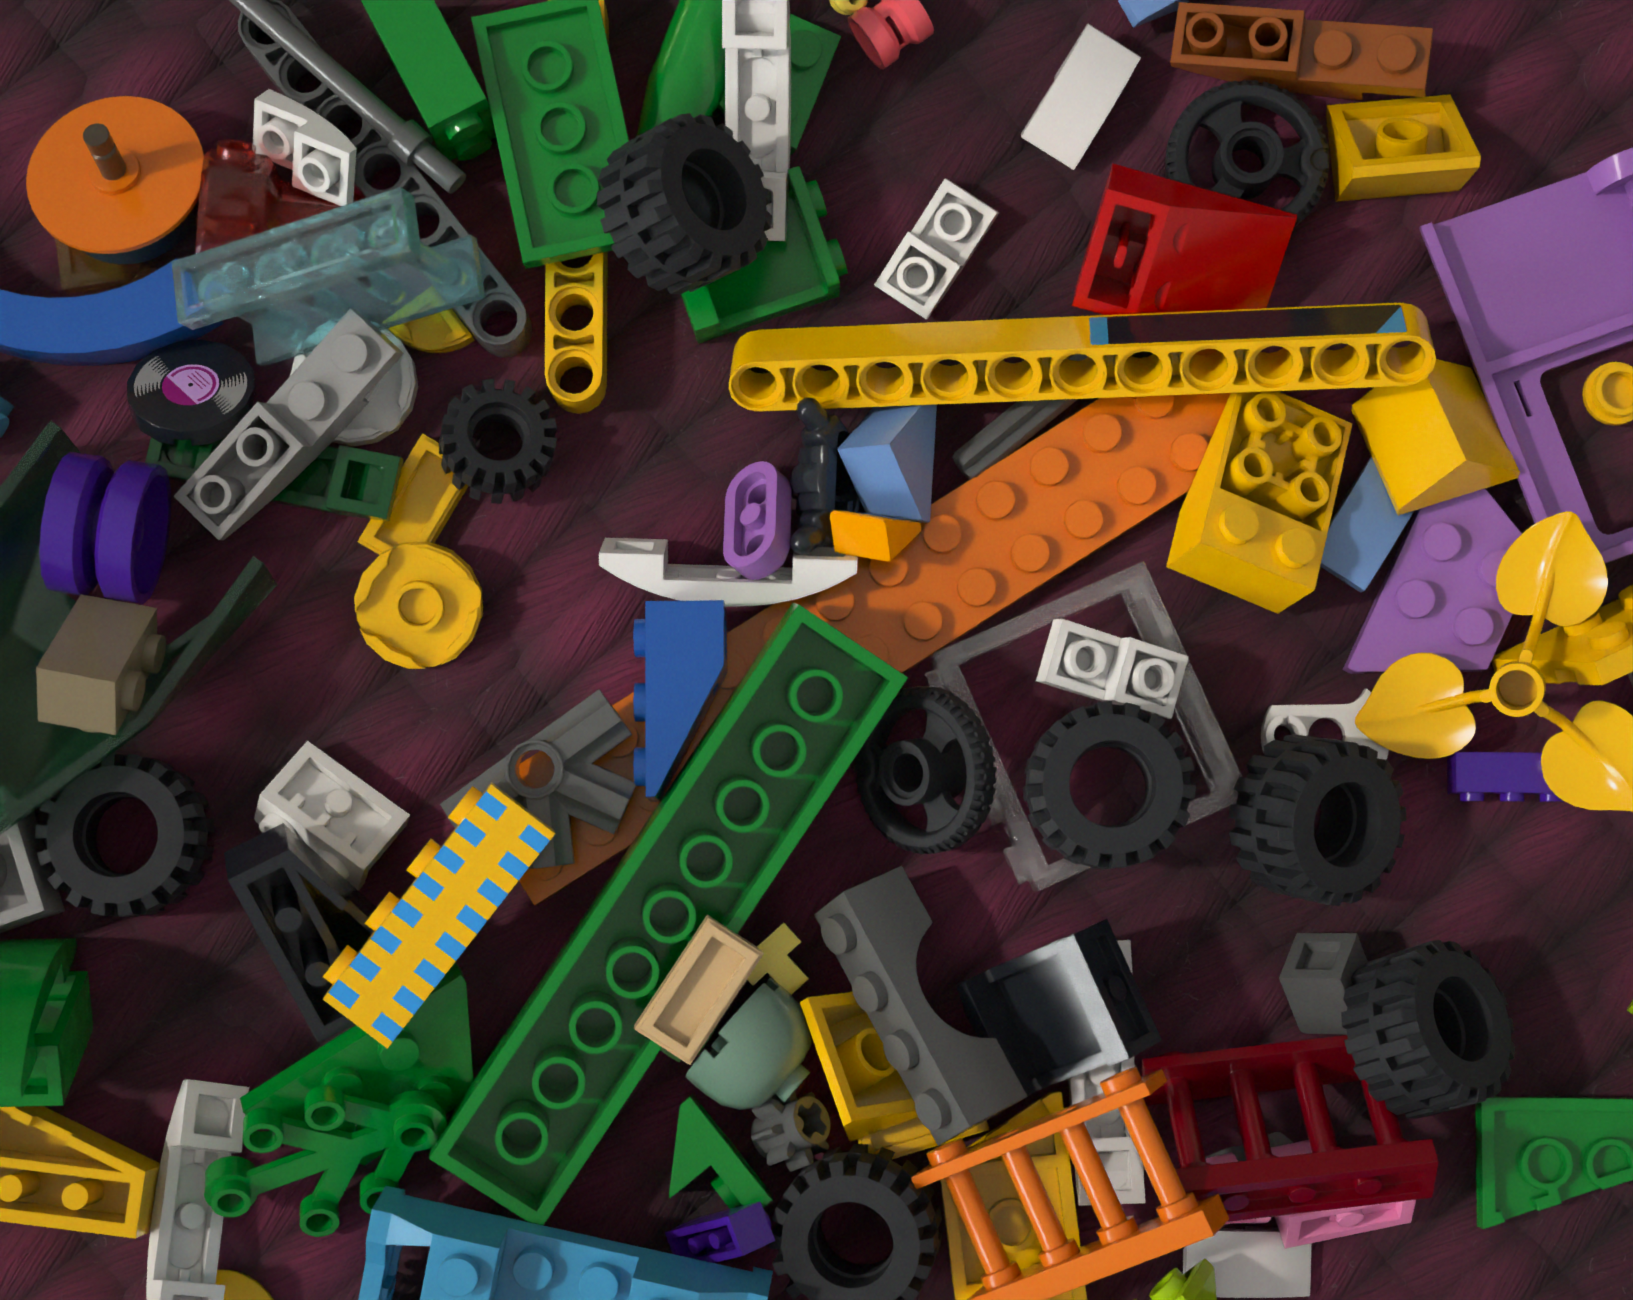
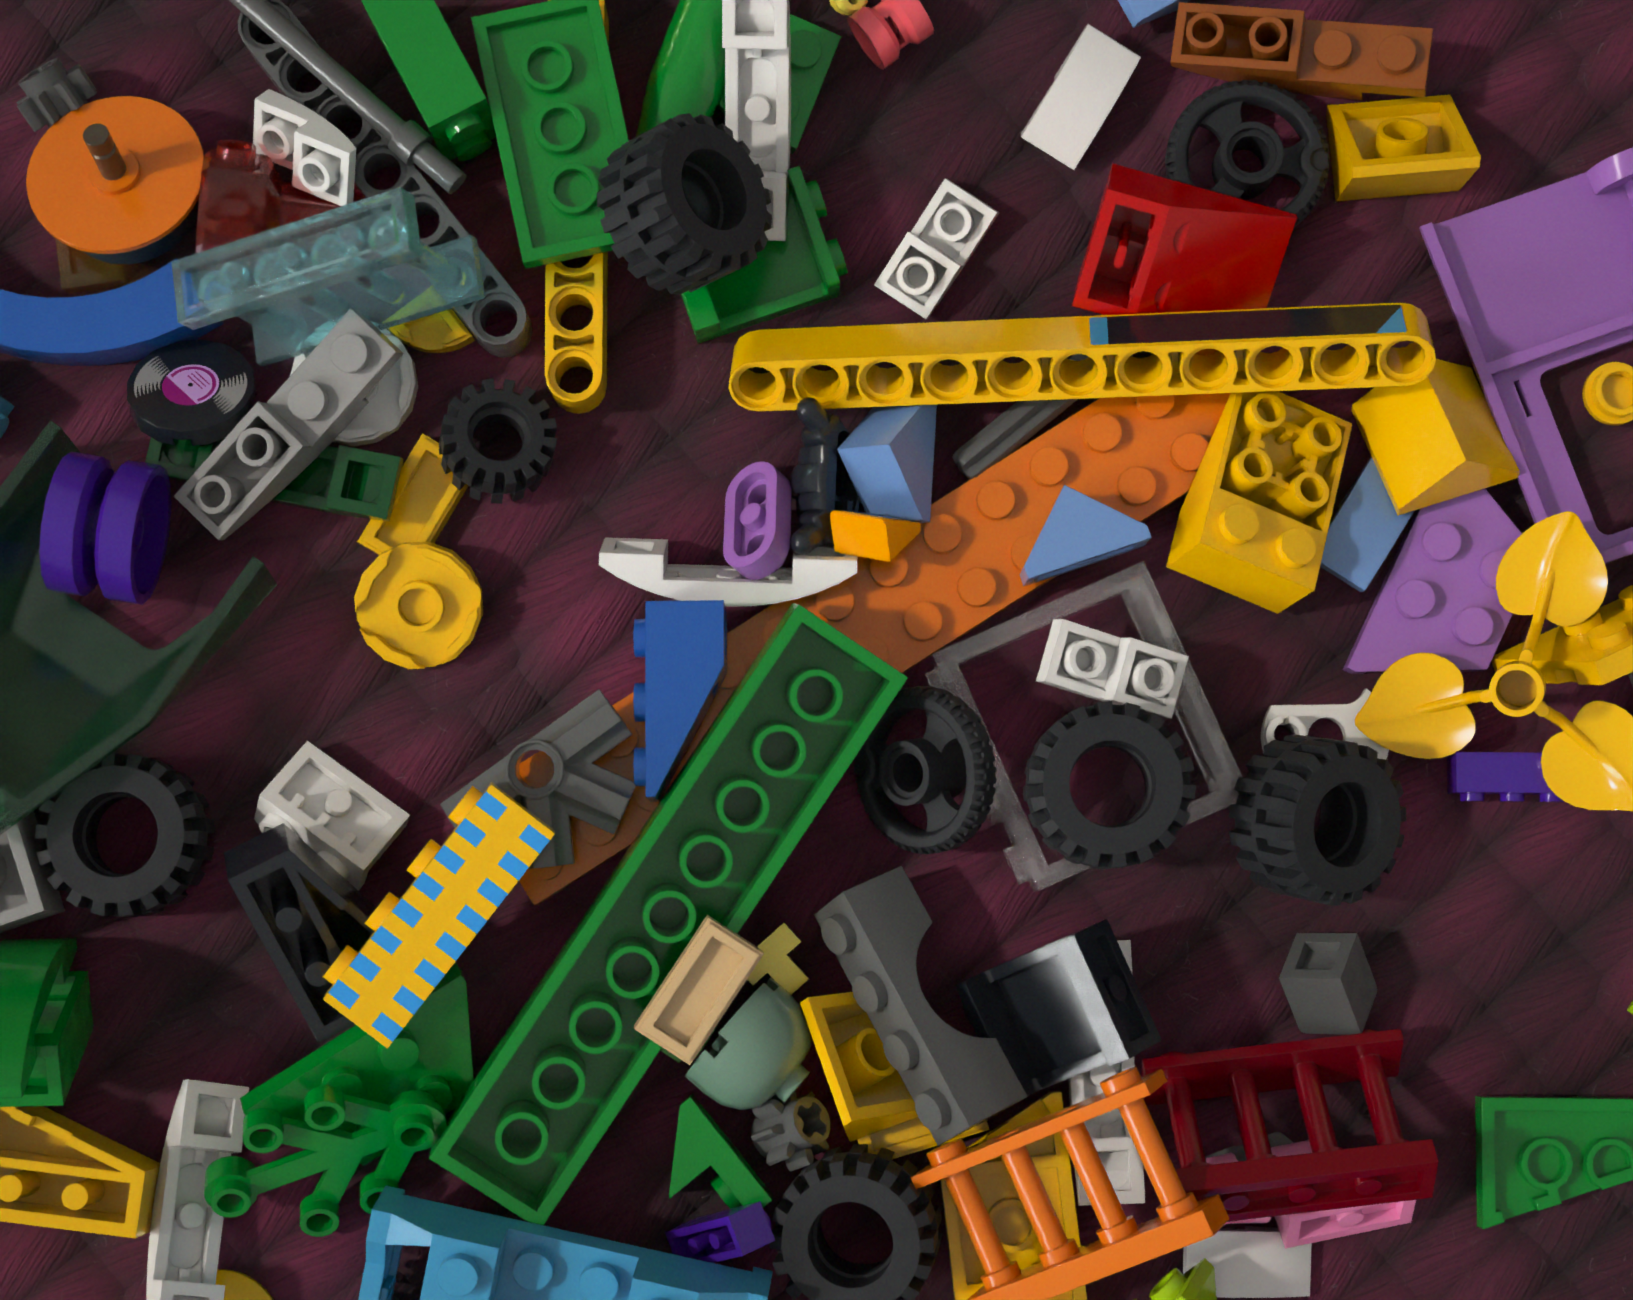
dark tan brick [36,594,166,735] -> none
black tyre [1341,940,1515,1119] -> none
none -> dark grey gear [16,58,97,132]
none -> medium blue slope [1019,485,1152,587]

